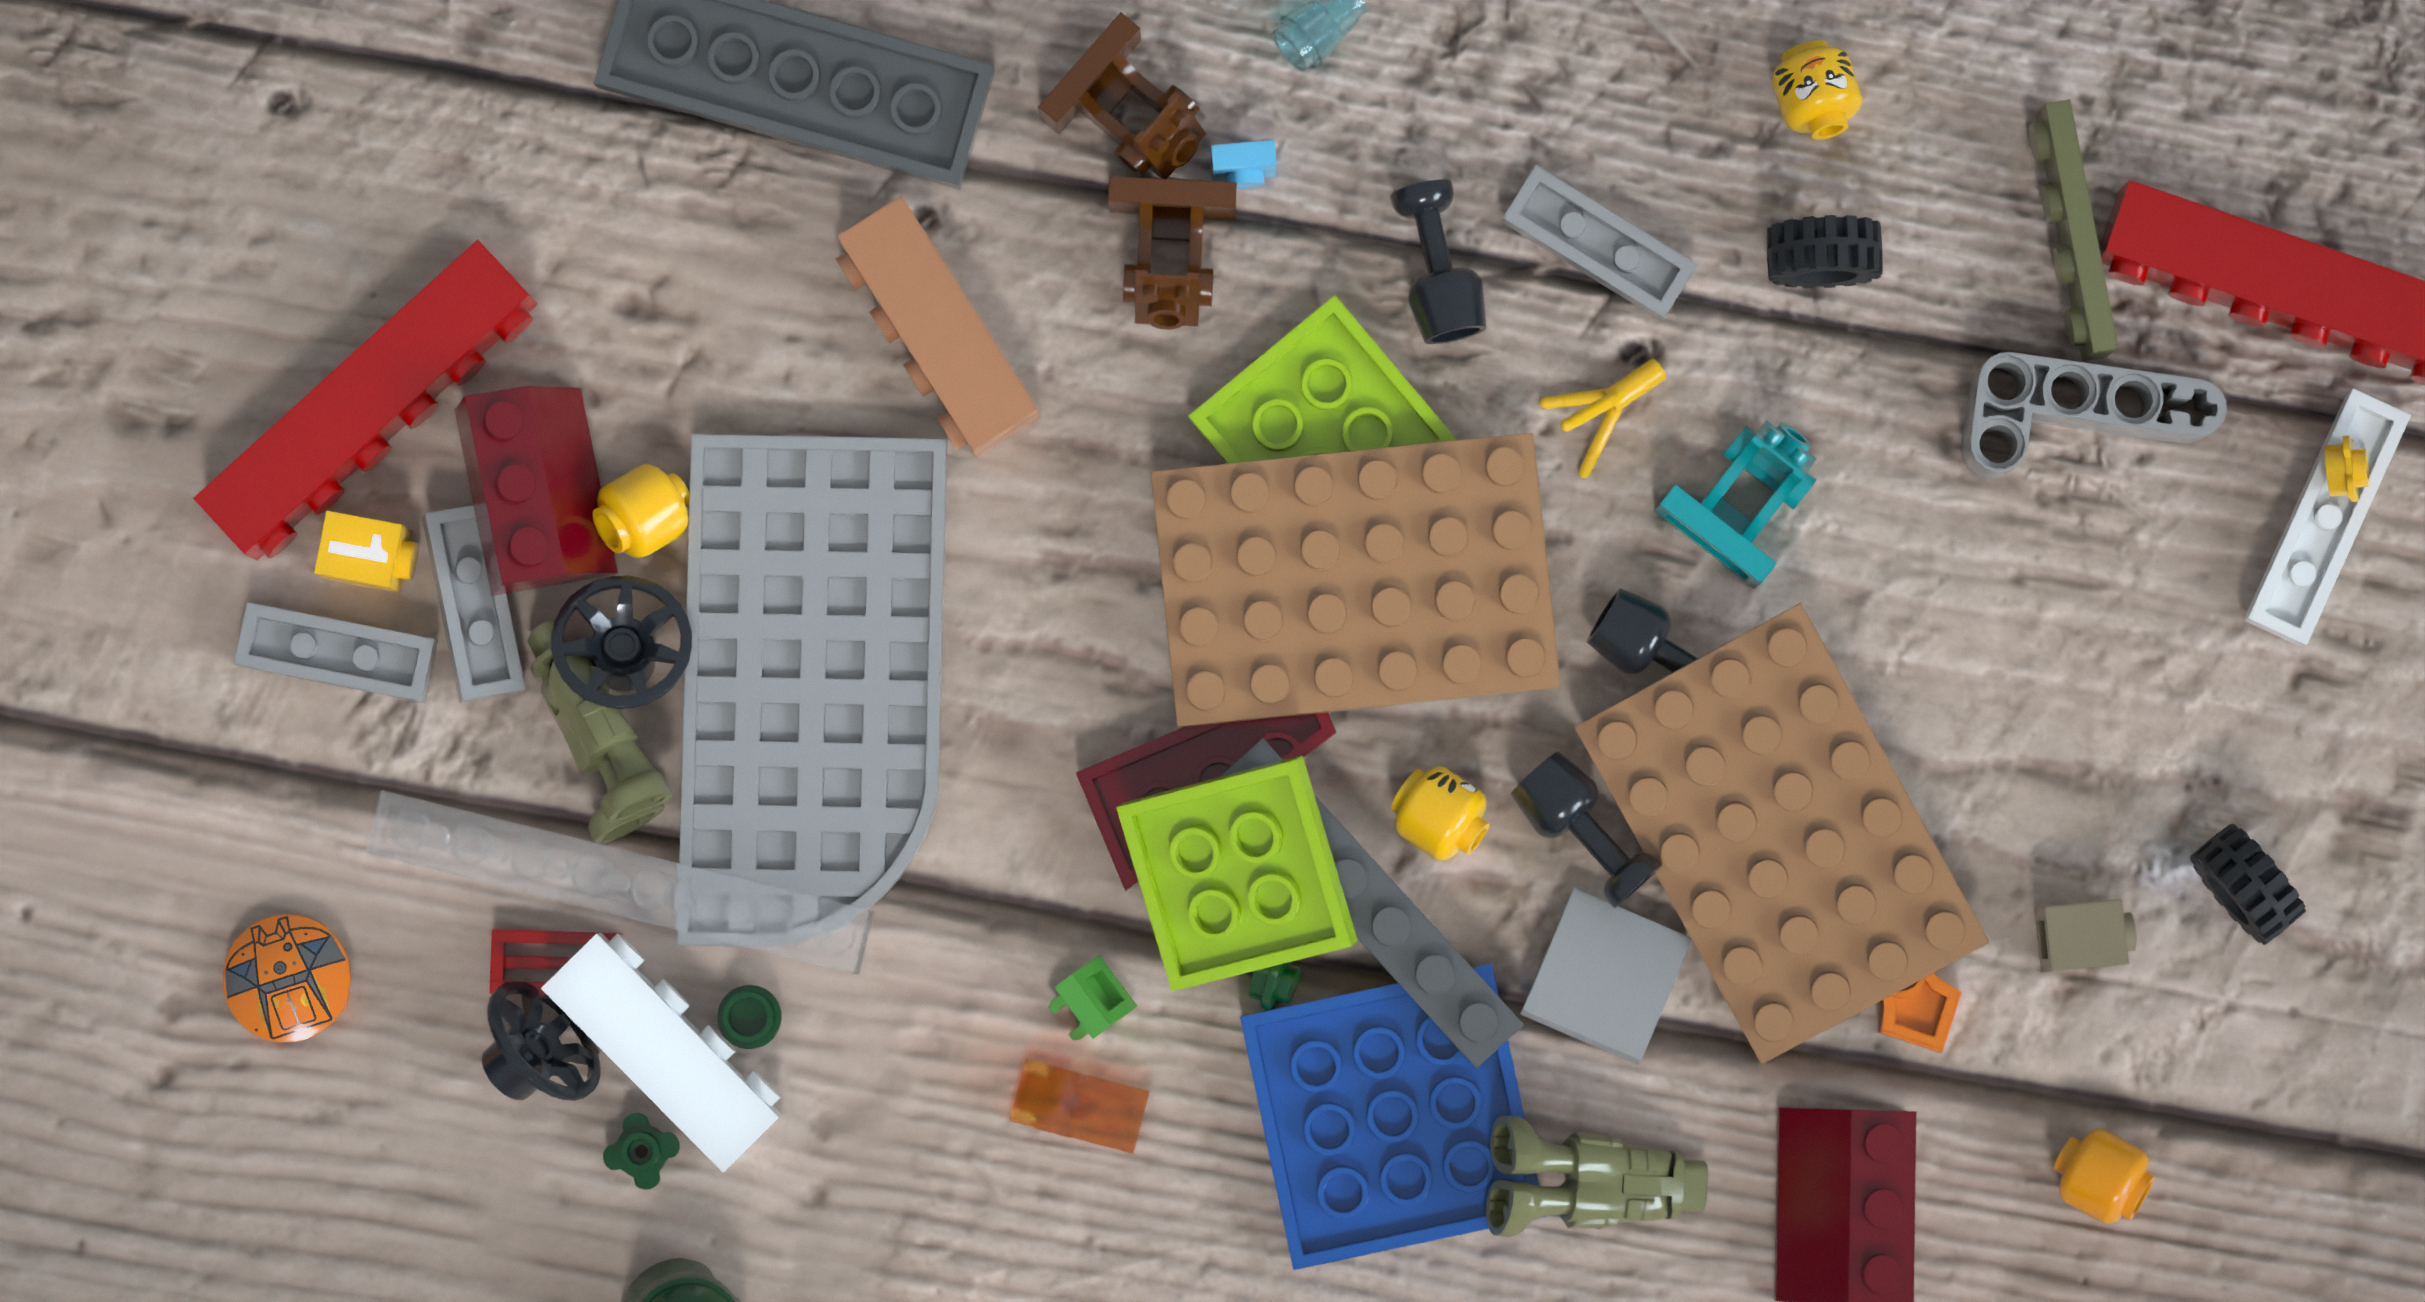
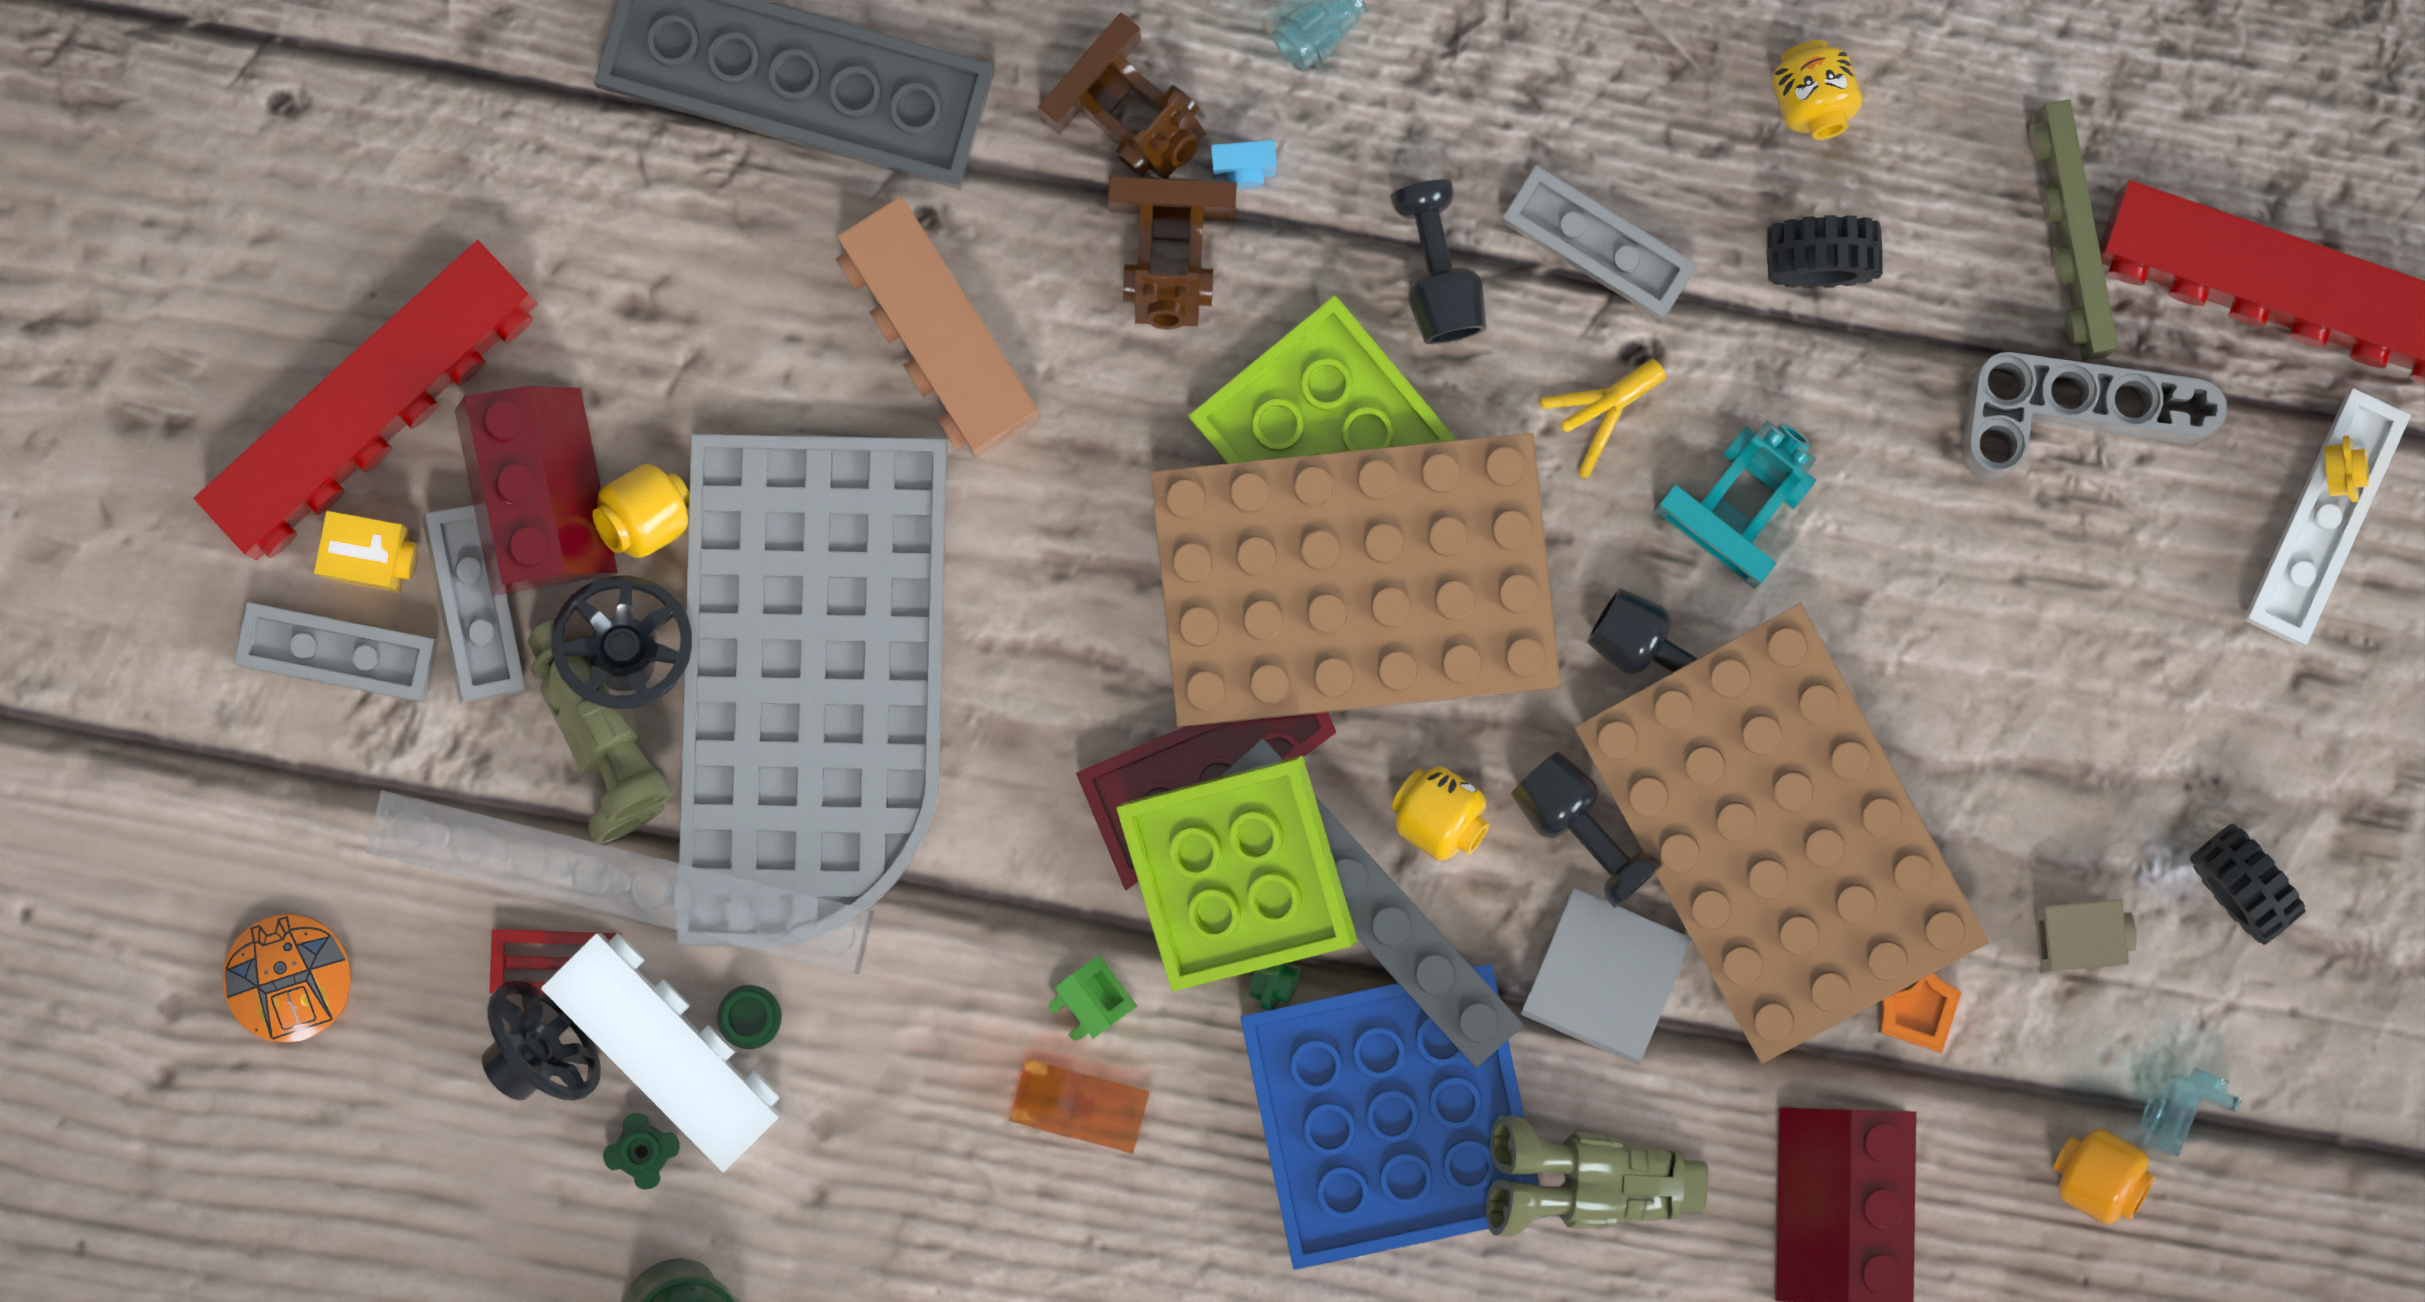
none -> clear light blue bracket [2140,1068,2242,1157]

